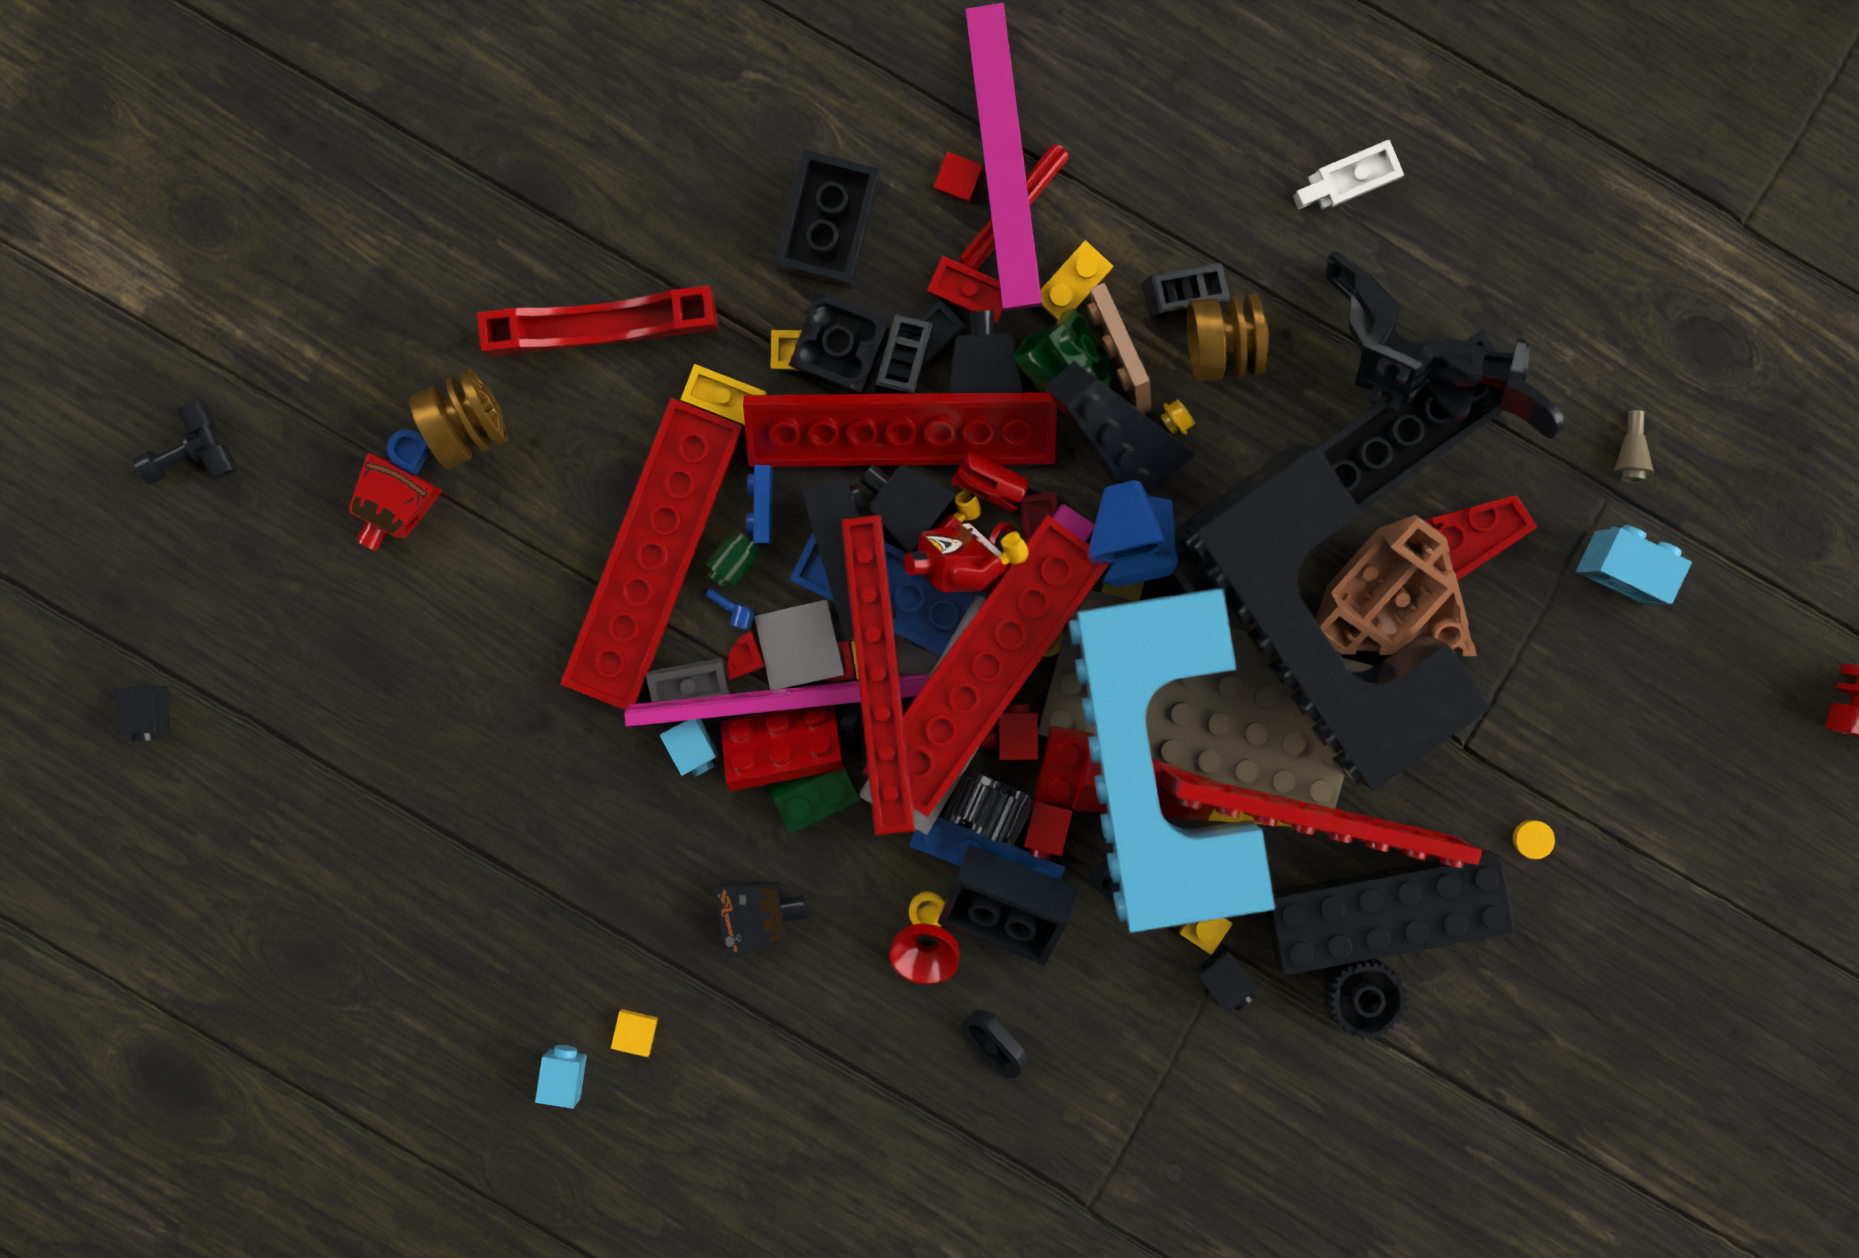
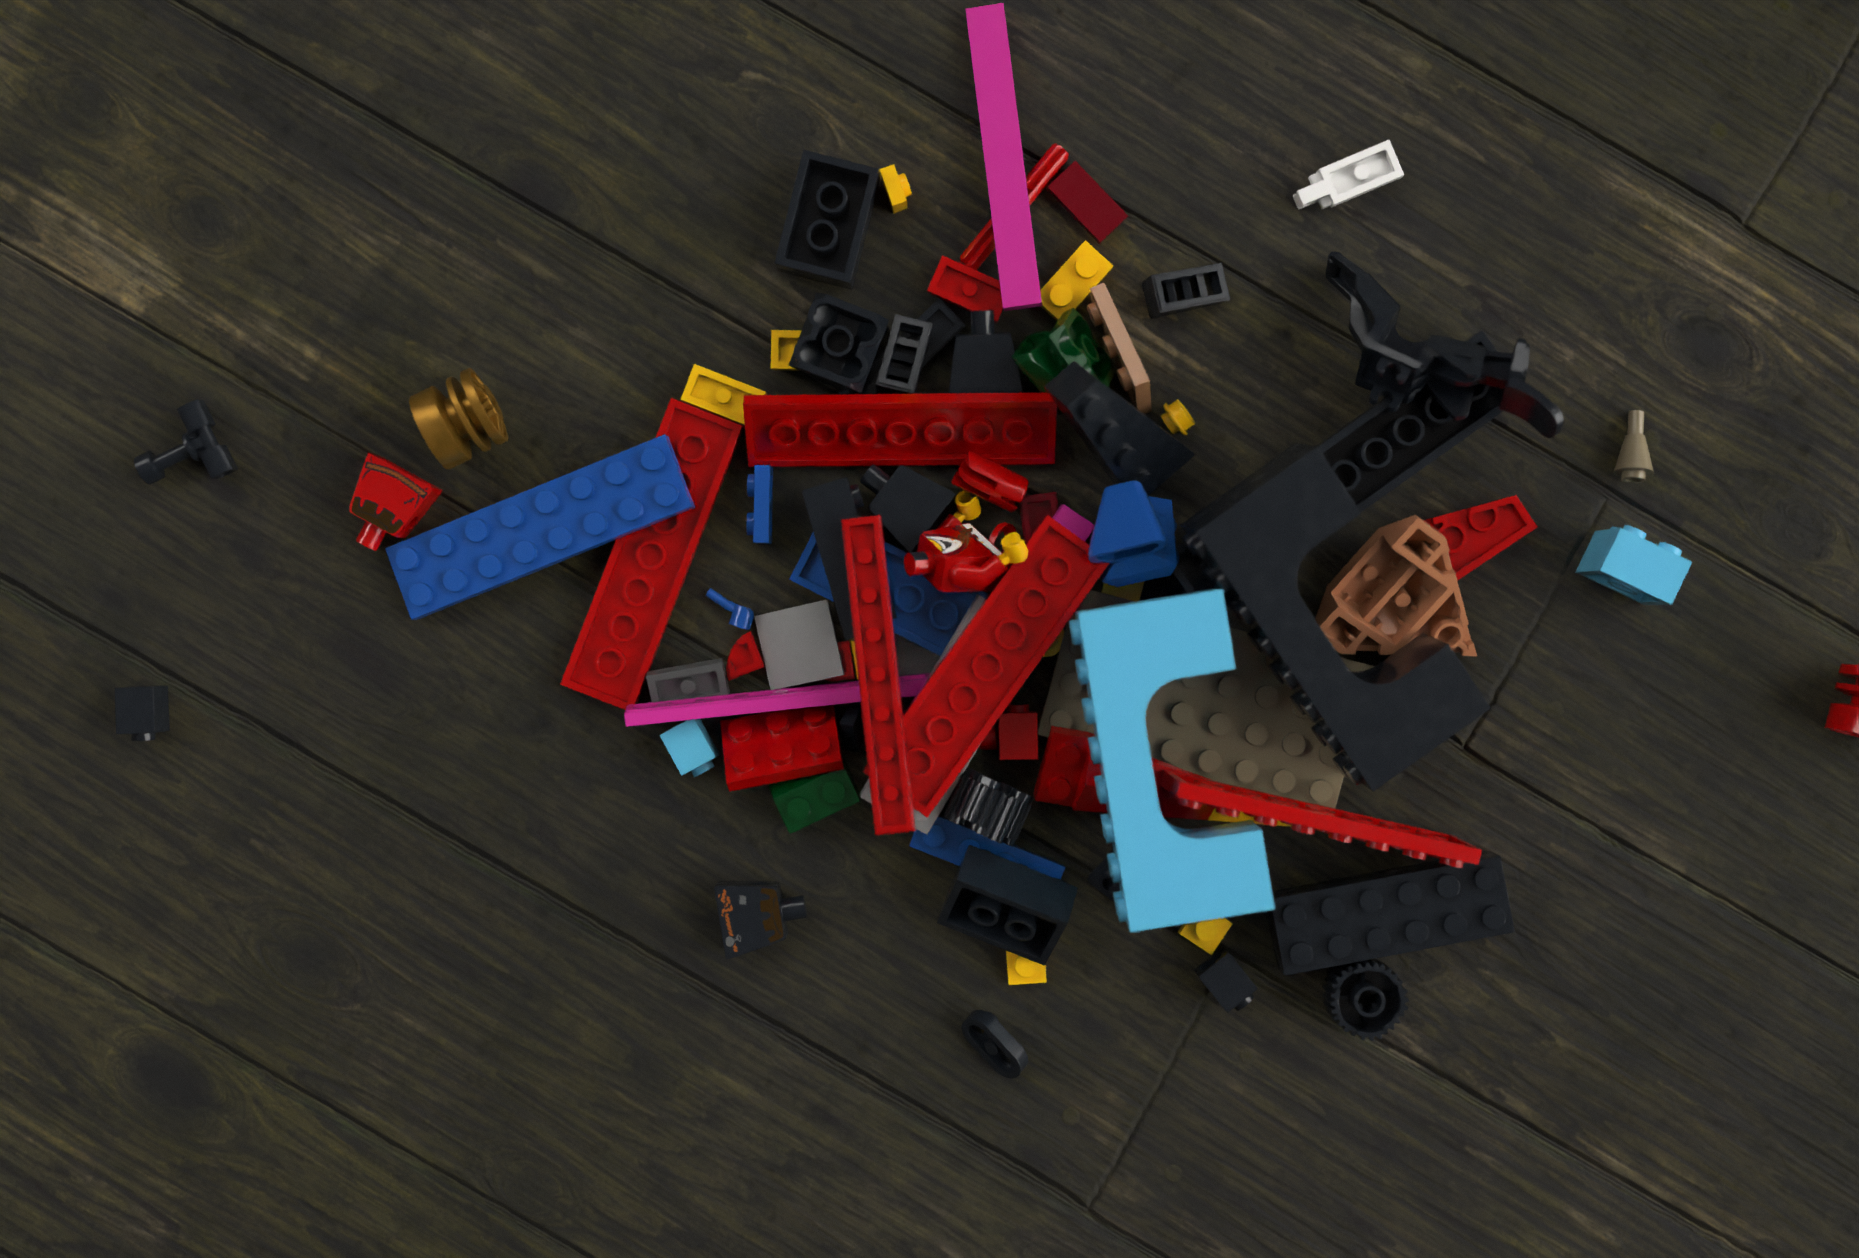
blue tile [387,429,431,475] -> none
red arch [477,286,719,357] -> none
medium azure brick [535,1045,587,1109] -> none
yellow tile [611,1009,658,1057] -> none
dark green brick [705,530,760,588] -> none
red piece [889,923,960,985] -> none
yellow tile [909,891,944,927] -> none
red tile [933,151,983,203] -> none
red brick [1023,798,1073,860] -> none
pearl gold wheel [1187,294,1269,382] -> none
yellow tile [1513,820,1555,859] -> none
none -> blue plate [385,434,695,620]
none -> yellow plate [880,164,912,214]
none -> yellow plate [1006,951,1047,985]
none -> dark red tile [1047,160,1128,245]

